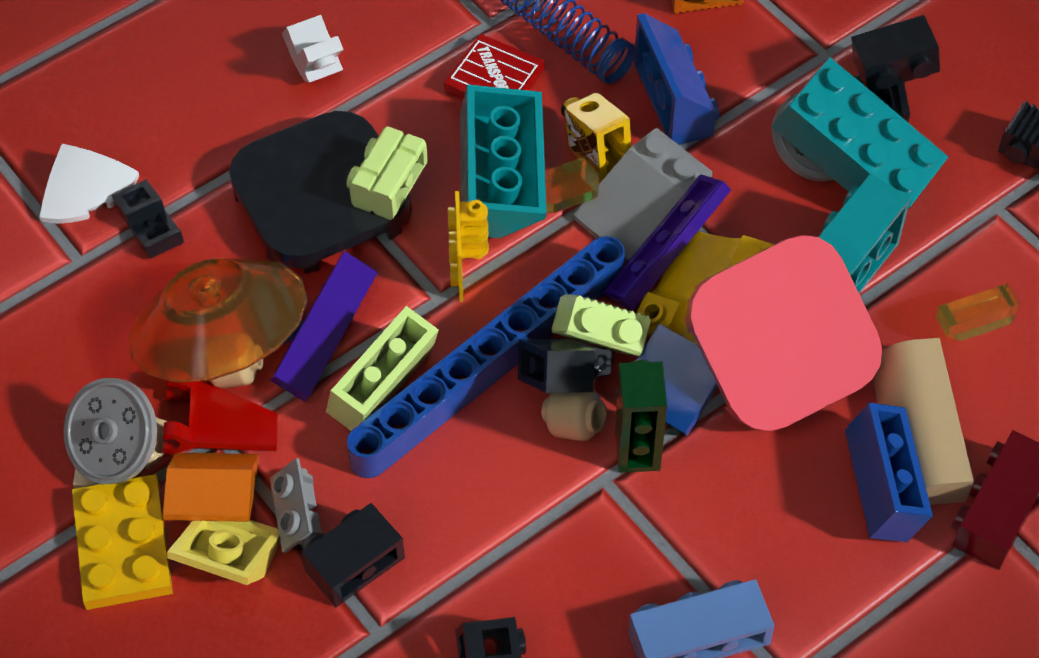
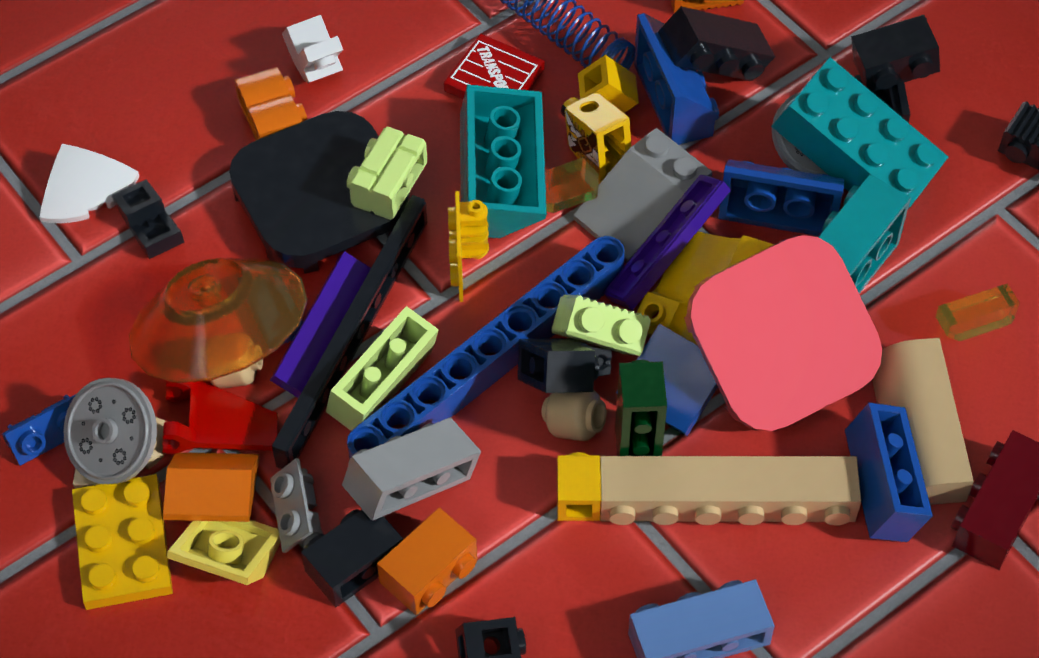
none -> blue hinge [2,394,76,466]
none -> orange brick [235,67,308,140]
none -> black tile [272,195,427,469]
none -> light grey brick [342,417,481,521]
none -> orange brick [377,507,477,615]
none -> yellow brick [557,452,601,521]
none -> yellow brick [578,55,639,113]
none -> tan brick [600,456,861,525]
none -> black brick [658,6,775,81]
none -> blue slope [718,159,844,236]

